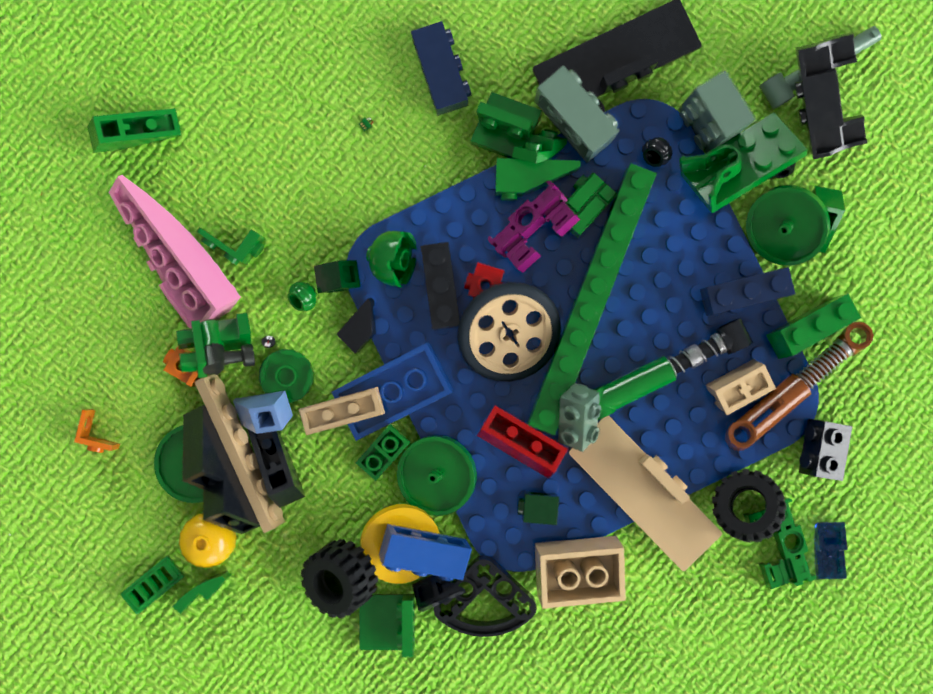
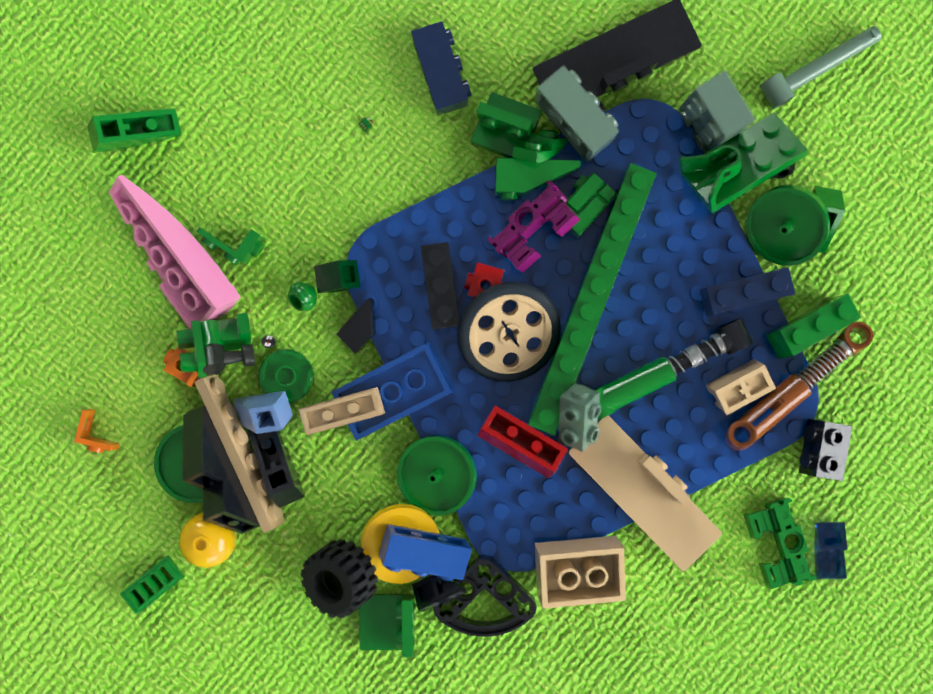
green slope [172,571,232,614] -> none
green slope [356,424,410,481] -> none
green cylinder [366,231,417,287] -> none
dark green brick [517,491,559,525] -> none
black piece [642,137,673,167] -> none
black tyre [712,469,787,542] -> none
black bracket [795,32,867,159] -> none

